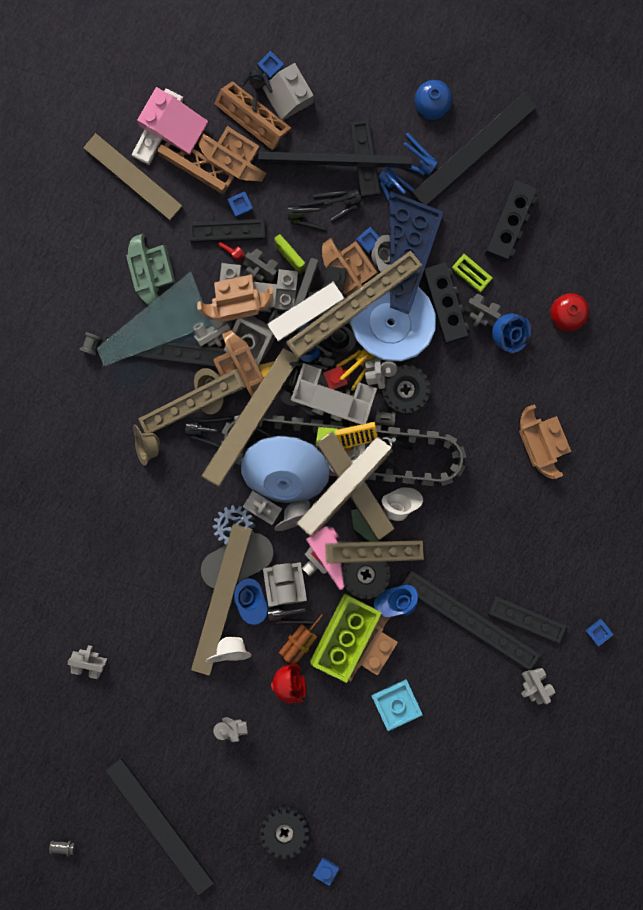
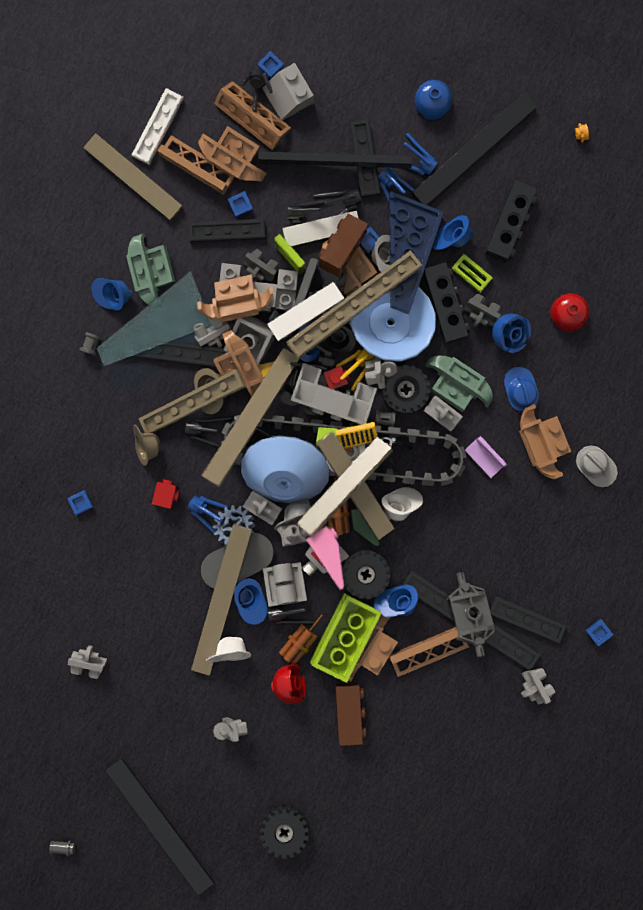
bright pink slope [137,87,208,155] -> none
red hand [218,242,245,260] -> none
blue plate [313,857,339,886] -> none
dark tan tile [325,541,424,564] -> none
medium azure tile [372,679,423,731] -> none
none -> blue tile [67,490,94,516]
none -> blue piece [91,278,133,310]
none -> red brick [152,479,180,509]
none -> blue plant [187,495,228,534]
none -> light grey hips [277,524,311,546]
none -> white tile [282,211,358,246]
none -> reddish brown brick [318,214,368,277]
none -> dark orange piece [328,477,351,535]
none -> reddish brown brick [336,683,366,746]
none -> medium nougat fence [389,627,469,677]
none -> sand green plate [424,356,493,412]
none -> light grey hips [424,395,463,432]
none -> blue piece [432,215,474,250]
none -> dark grey plate [446,572,495,657]
none -> lavender panel [464,436,507,478]
none -> blue piece [504,367,539,412]
none -> light orange plate [575,123,589,142]
none -> light grey piece [576,446,618,487]

